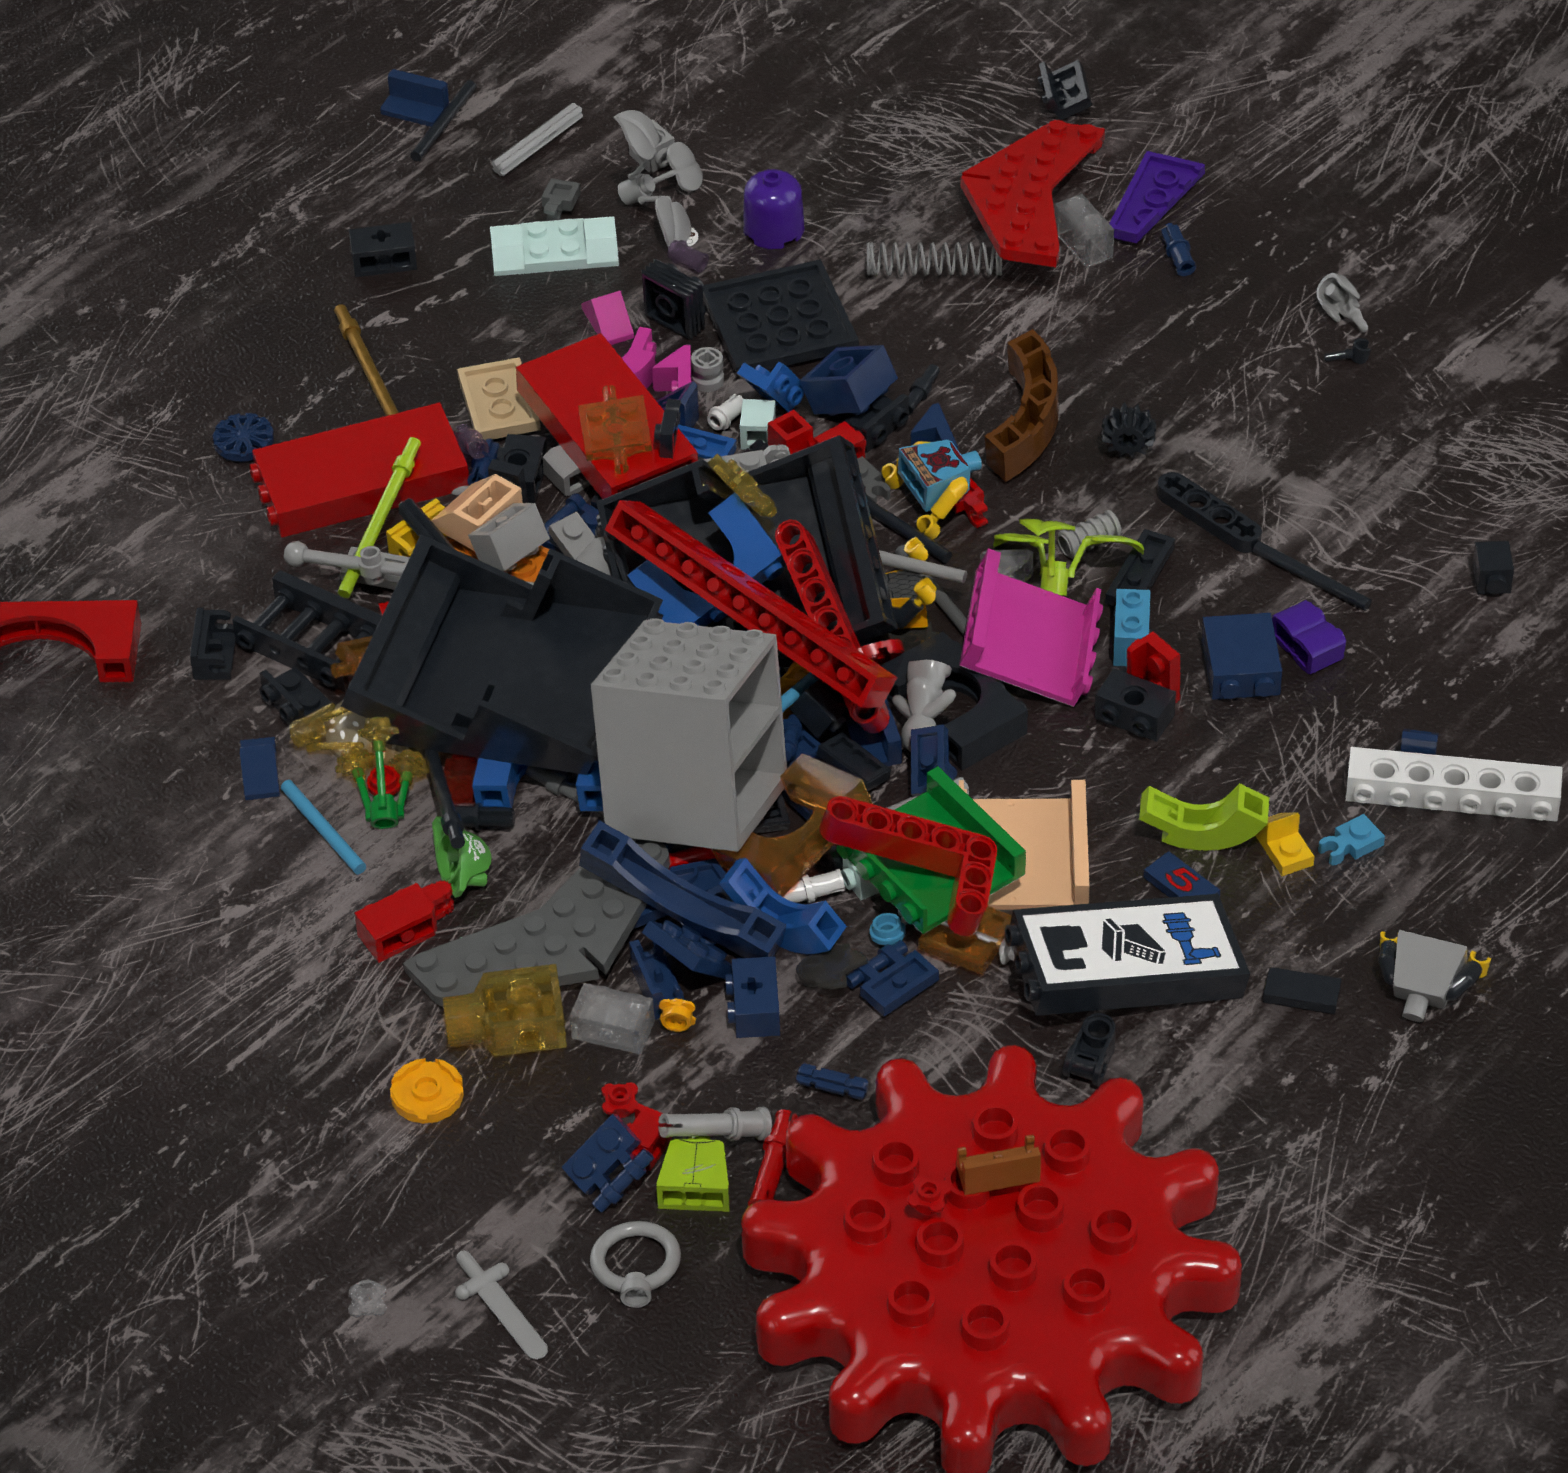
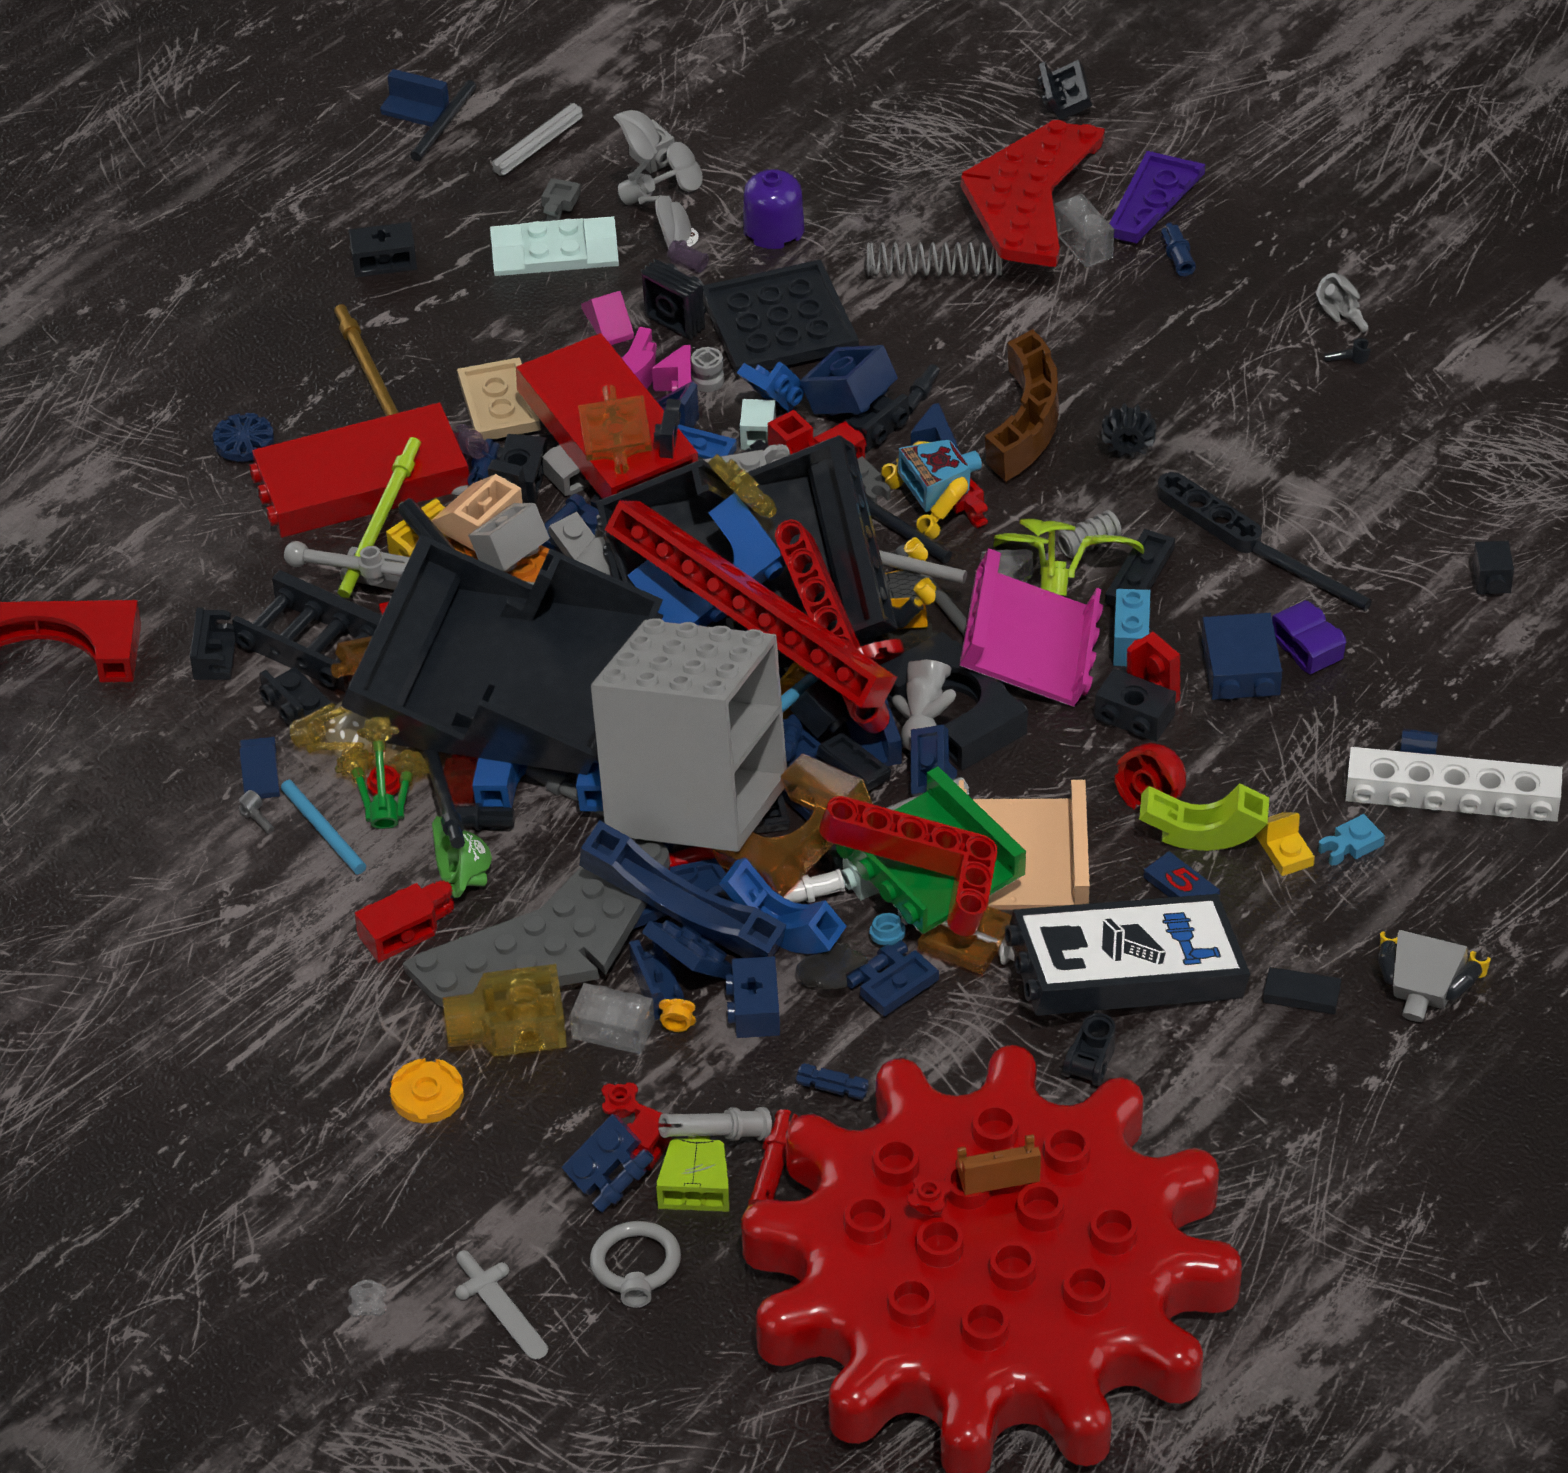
white pin [707,394,744,430] -> none
none -> flat silver hand [239,790,274,834]
none -> red cylinder [1115,743,1186,810]

